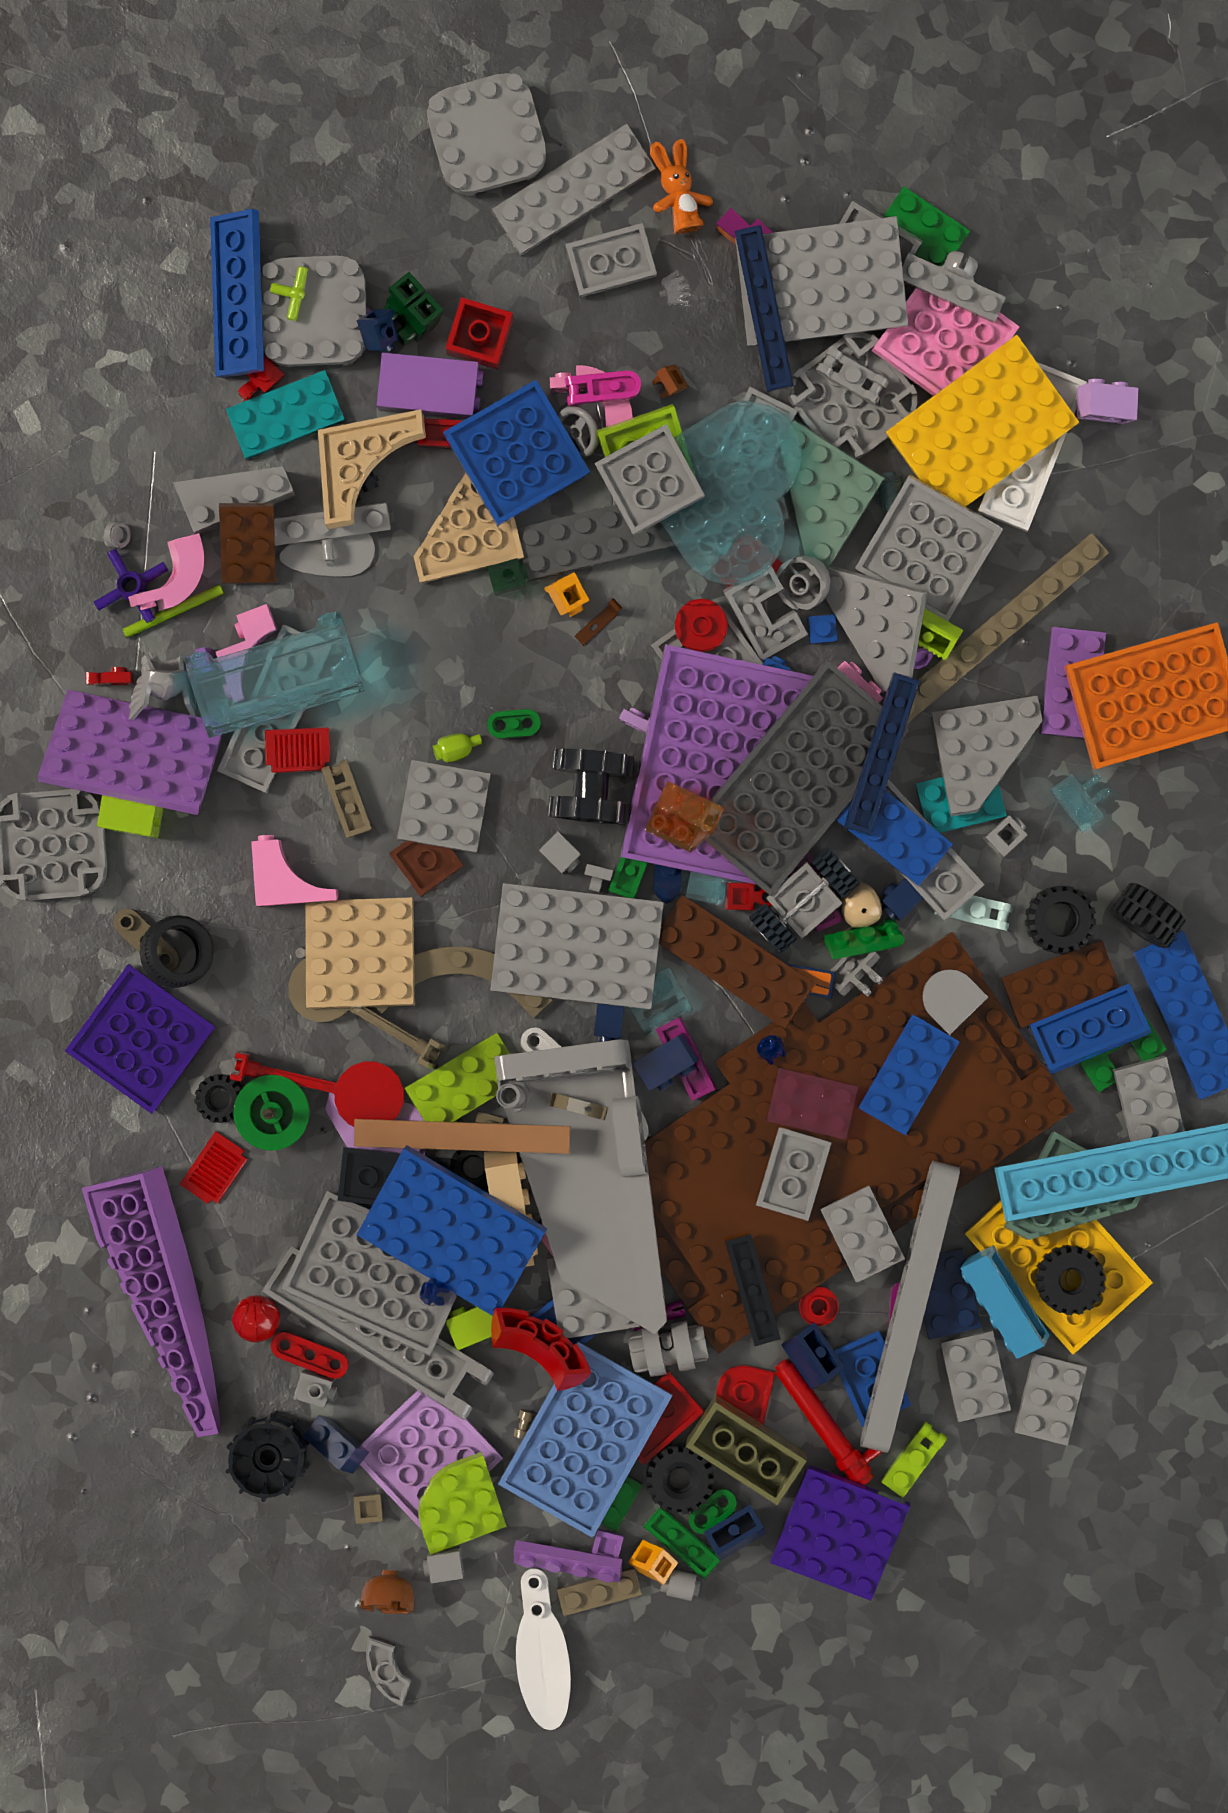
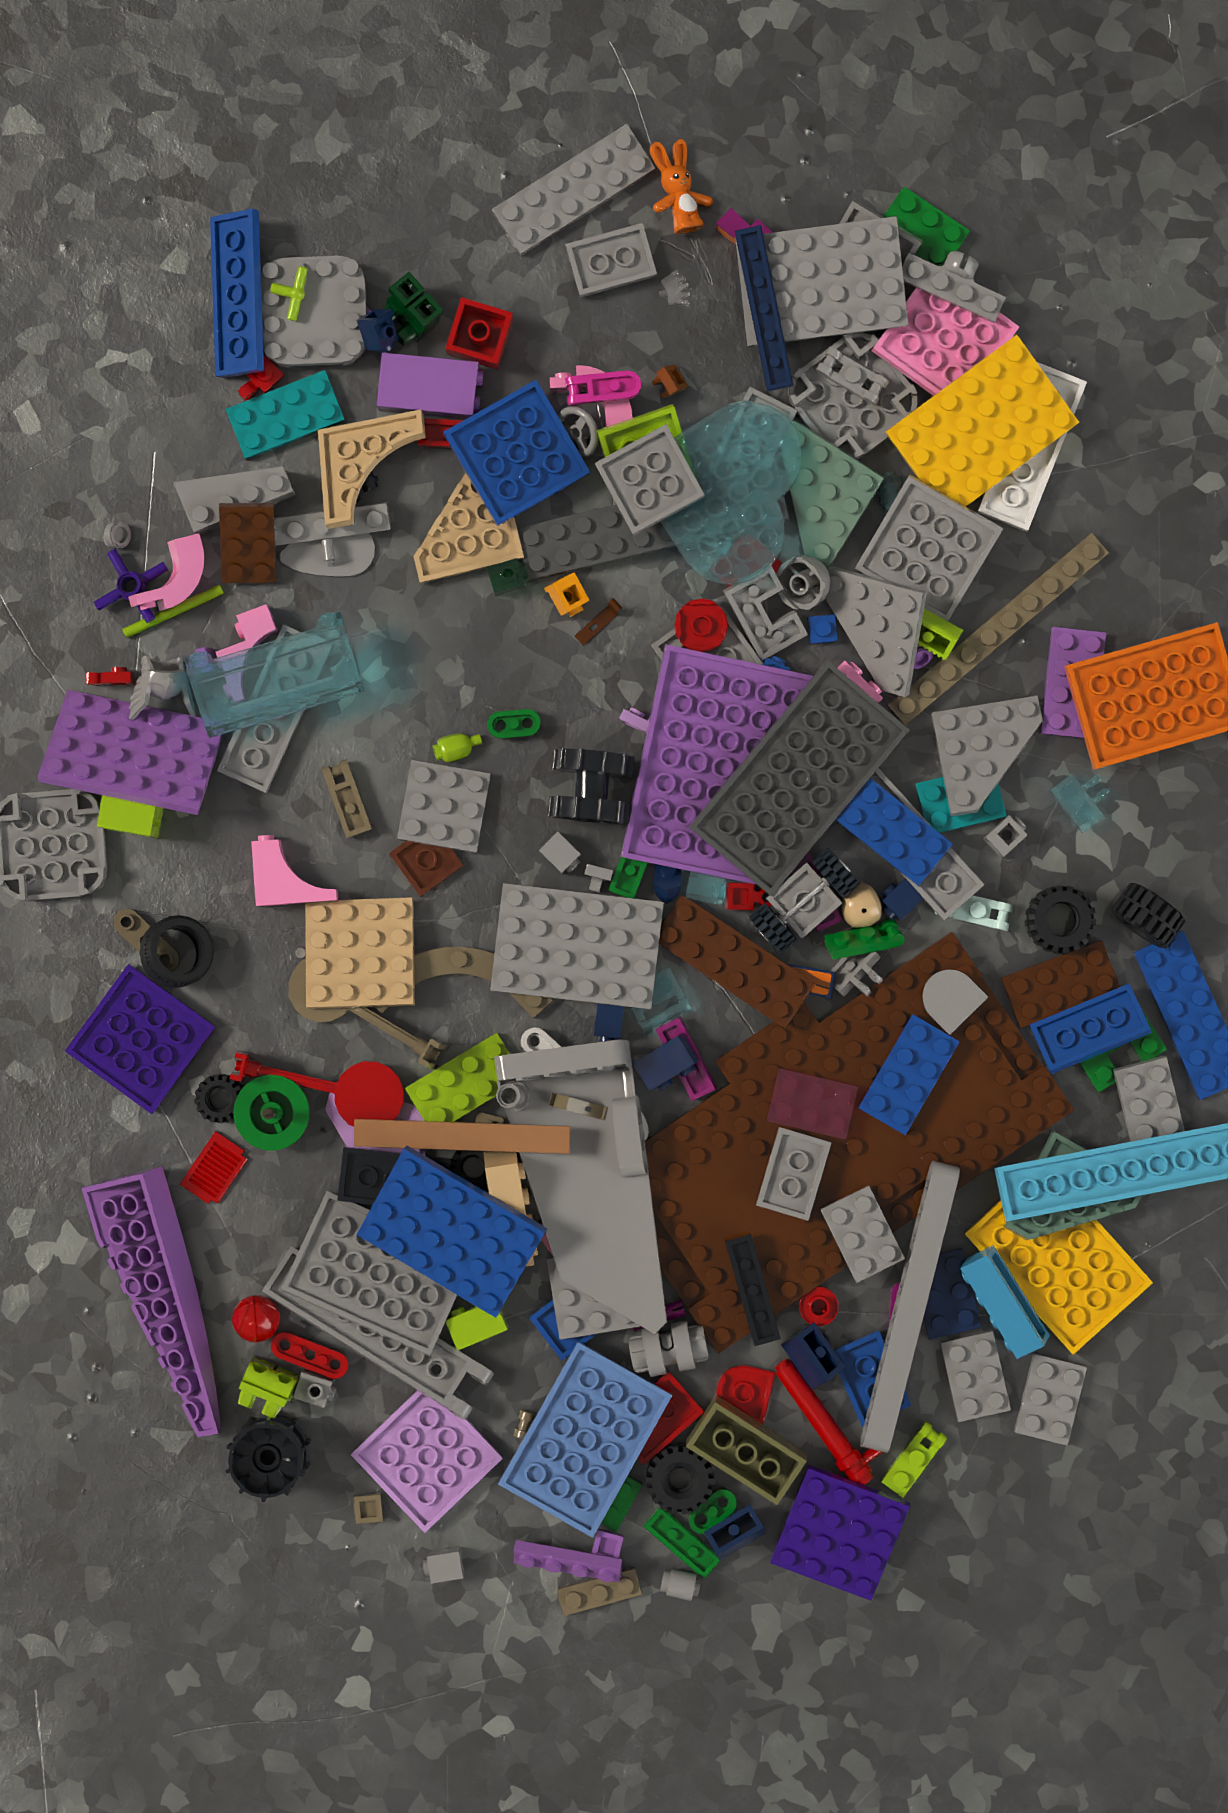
red window [265,727,330,773] -> none
dark blue brick [303,1415,369,1474] -> none
dark orange cylinder [360,1570,415,1614] -> none
light grey tile [366,1636,412,1706] -> none
lime plate [418,1452,507,1555] -> none
clear blue plate [420,1278,450,1306] -> none
light grey plate [427,73,546,197] -> none
red brick [491,1308,591,1391] -> none
white plant [516,1568,571,1730] -> none
light orange brick [628,1540,678,1585] -> none
clear orange slope [645,781,725,853] -> none
clear blue plate [757,1035,786,1065] -> none
dark blue tile [844,672,920,836] -> none
black tyre [1034,1245,1106,1315] -> none
lavender brick [1076,379,1138,424] -> none
none -> lime hips [238,1356,300,1418]

